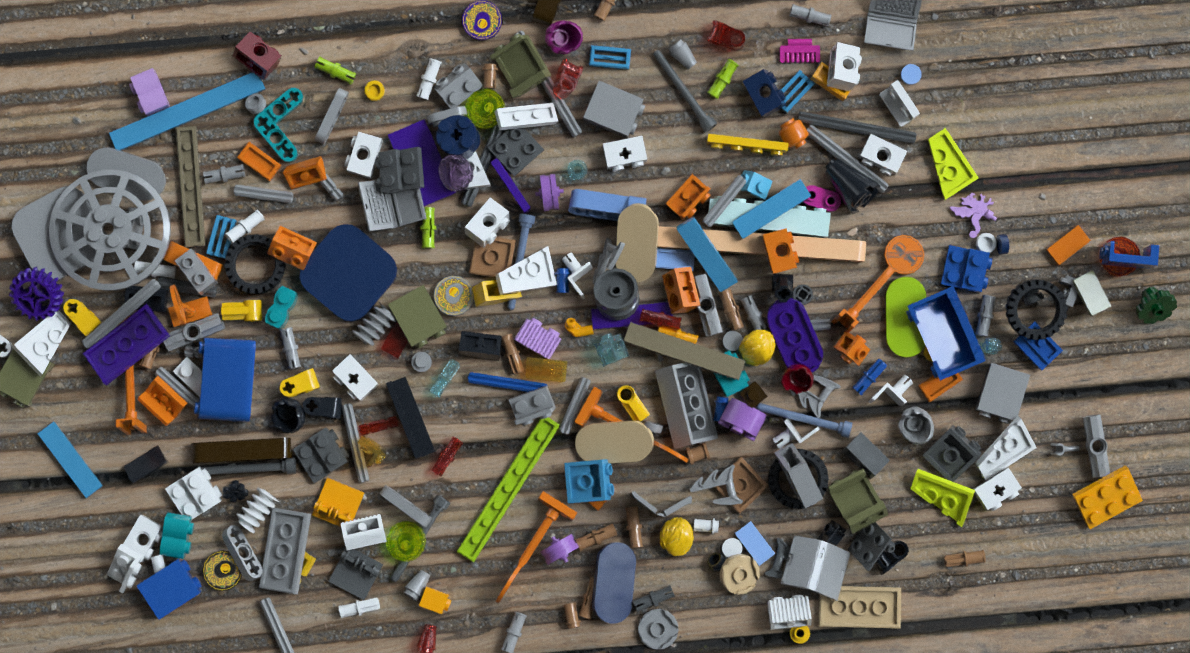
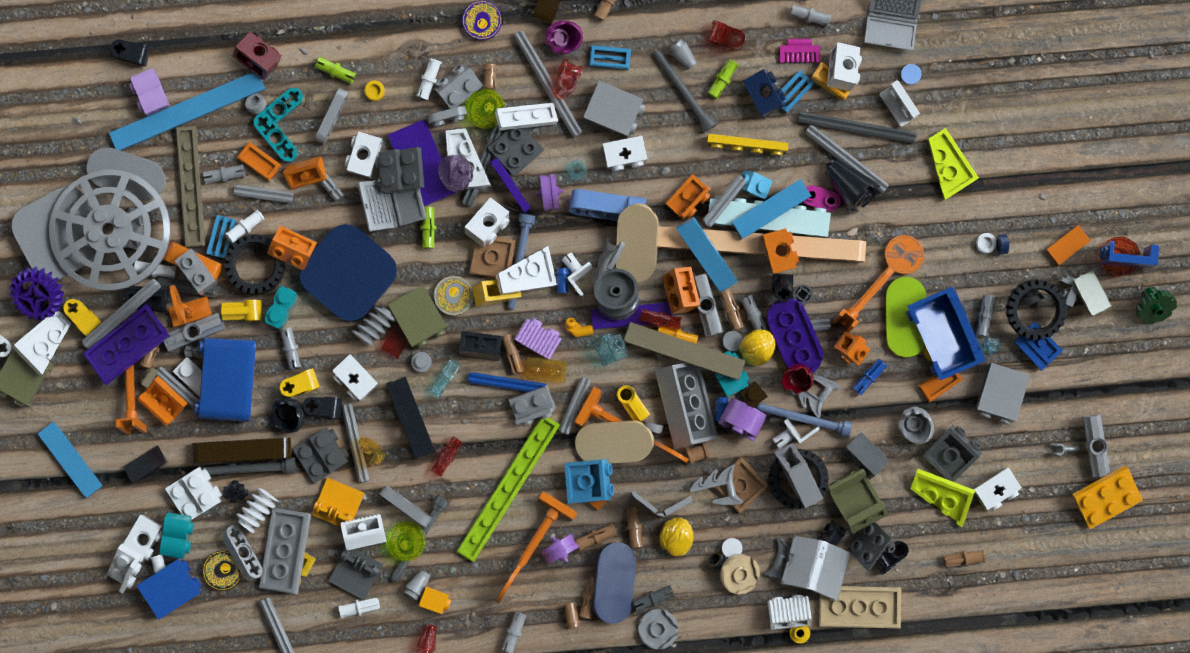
clear red axle [358,416,398,436] -> none
dark blue brick [436,115,480,160] -> none
olive panel [490,34,552,98] -> none
light blue tile [656,248,695,271] -> none
white pin [694,518,719,535] -> none
light blue tile [734,521,775,566] -> none
orange head [779,118,809,149] -> none
white brick [859,134,907,176] -> none
white bracket [868,375,913,407] -> none
blue plate [940,245,992,293] -> none
lavender piece [950,193,997,238] -> none
white wing [975,416,1036,481] -> none
none -> black piece [110,39,151,67]
none -> dark tan tile [140,367,159,388]

